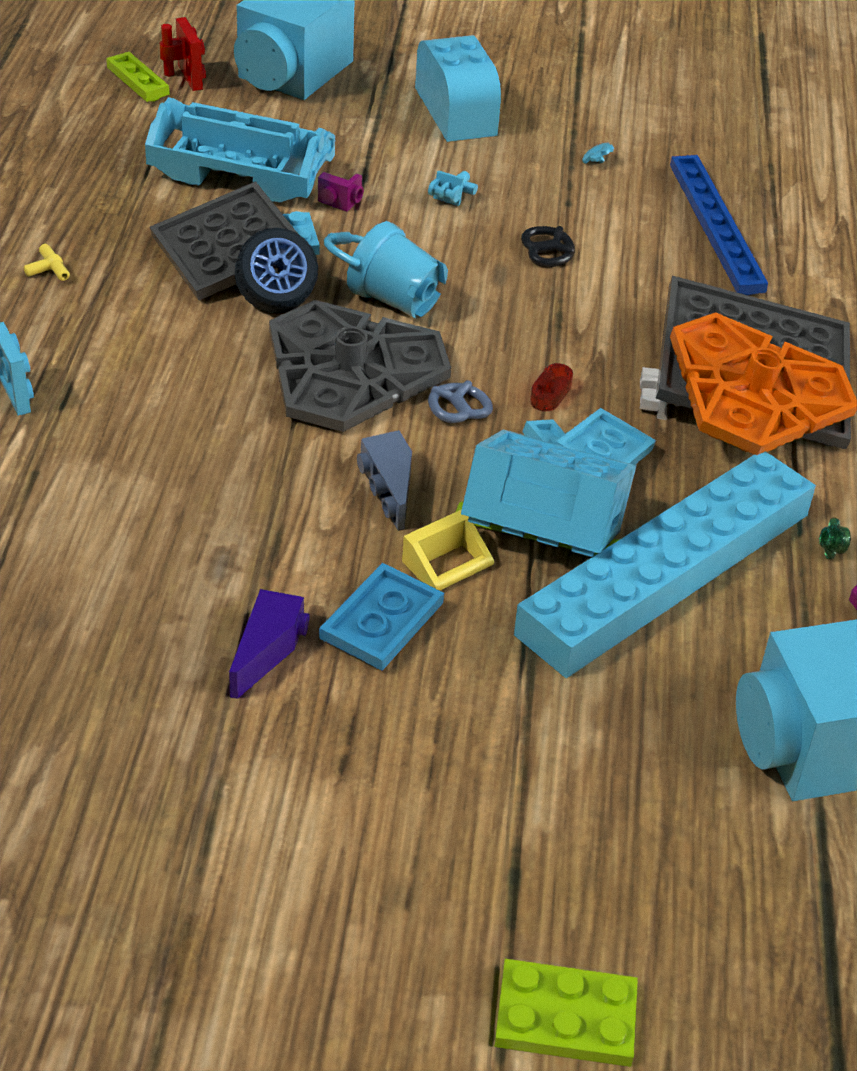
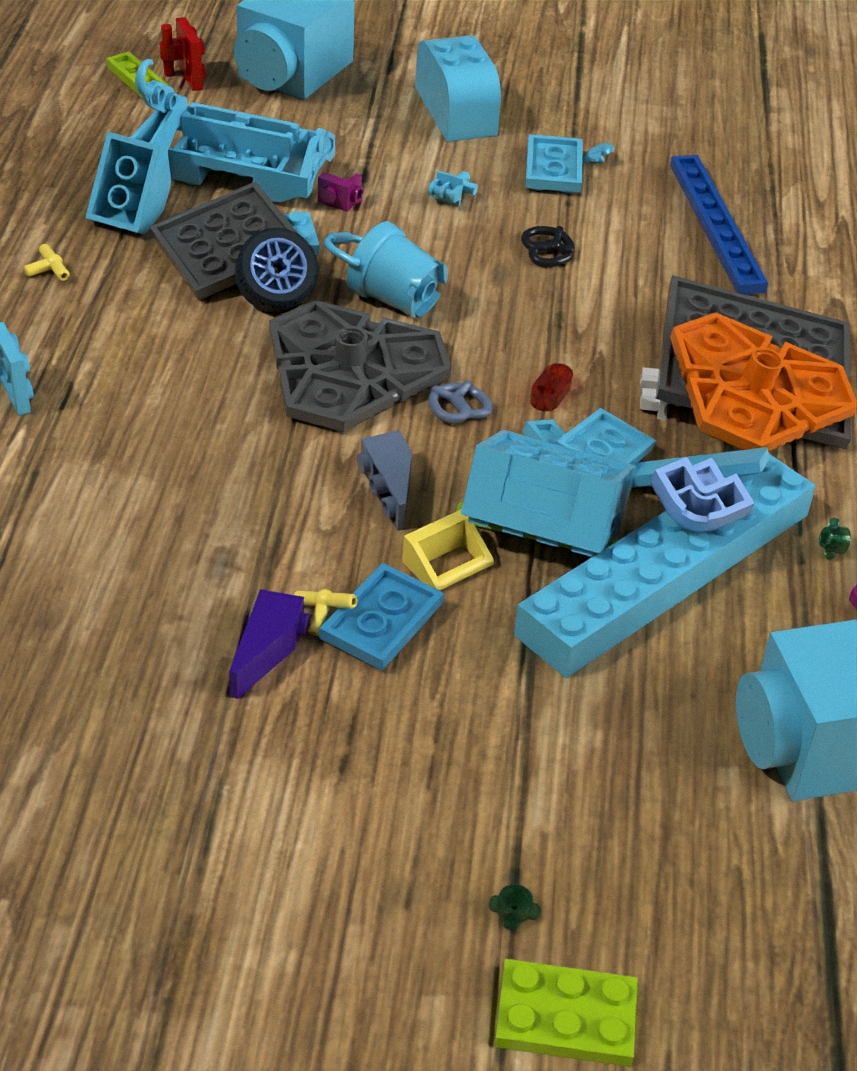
none -> medium azure slope [85,59,187,235]
none -> light yellow piece [294,589,358,636]
none -> clear green plate [489,884,540,930]
none -> medium azure plate [525,134,583,193]
none -> medium azure tile [631,447,770,488]
none -> light blue brick [651,457,755,533]

